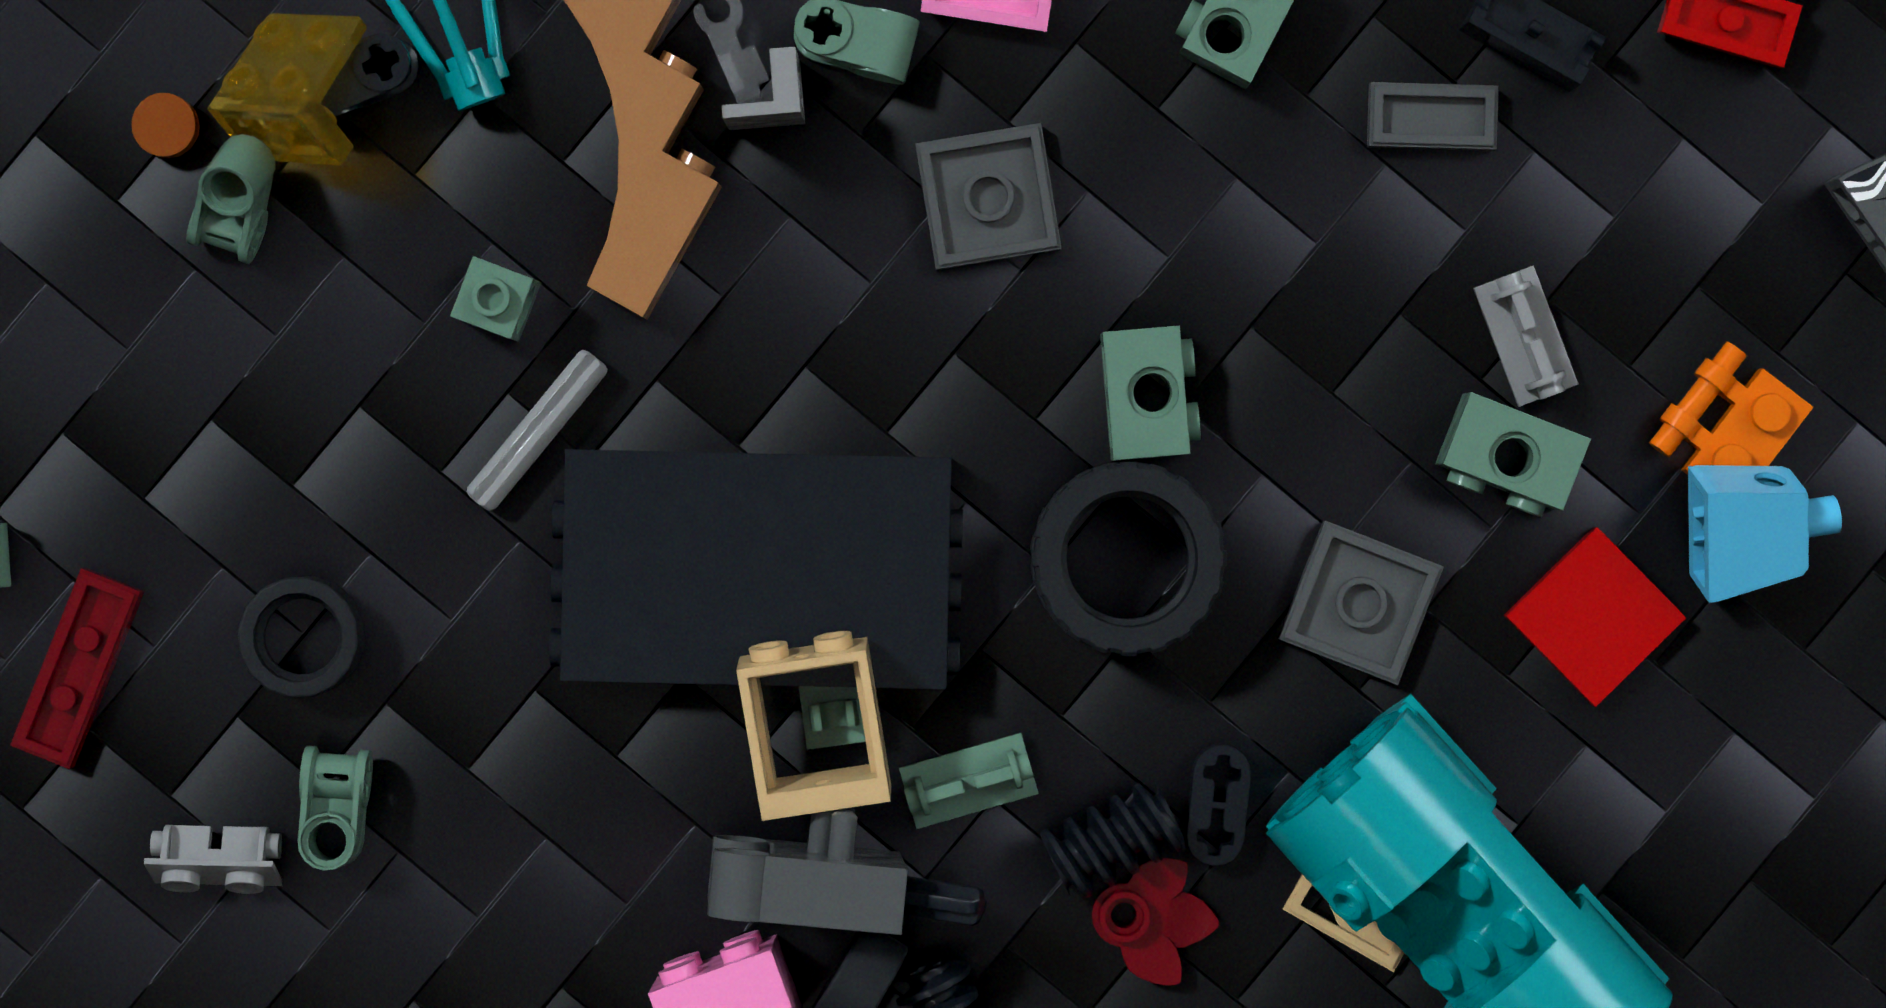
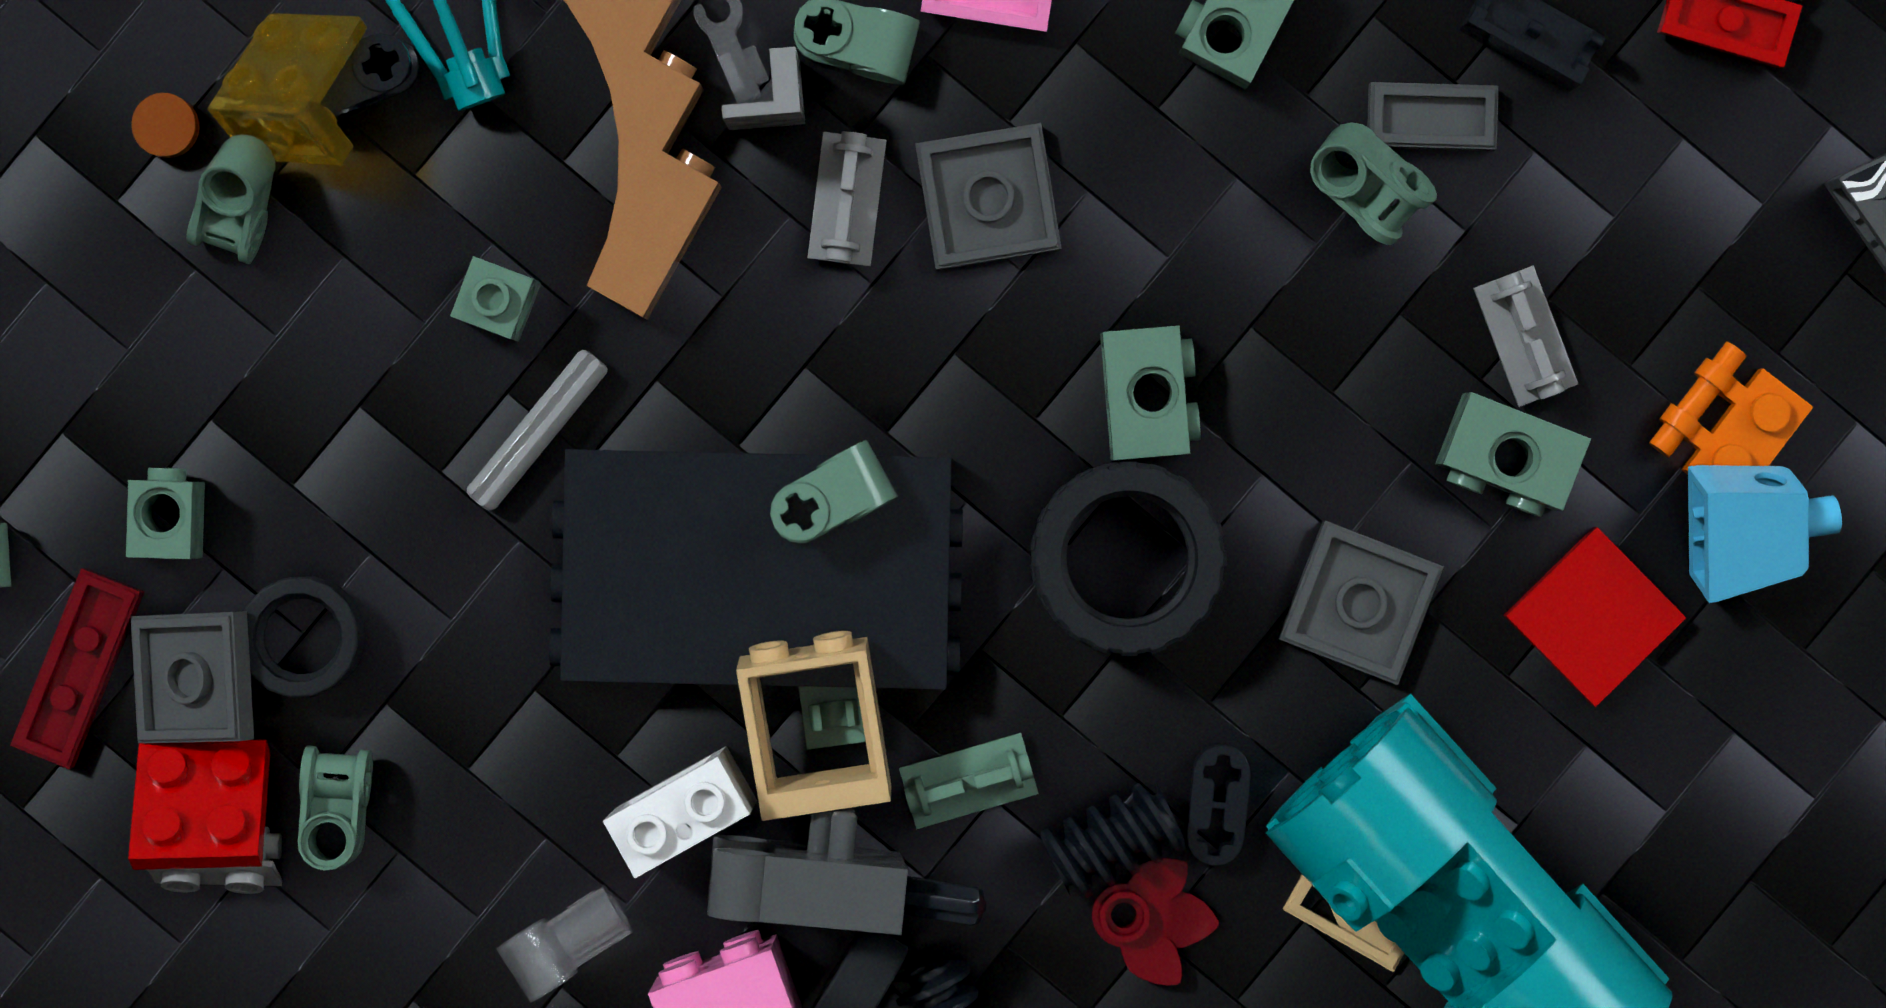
none -> sand green brick [126,468,205,559]
none -> red plate [128,740,270,870]
none -> dark grey tile [131,611,254,743]
none -> clear piece [496,885,633,1003]
none -> white window [603,746,757,878]
none -> sand green piece [770,440,898,543]
none -> light grey hinge [807,131,887,266]
none -> sand green piece [1310,122,1437,245]

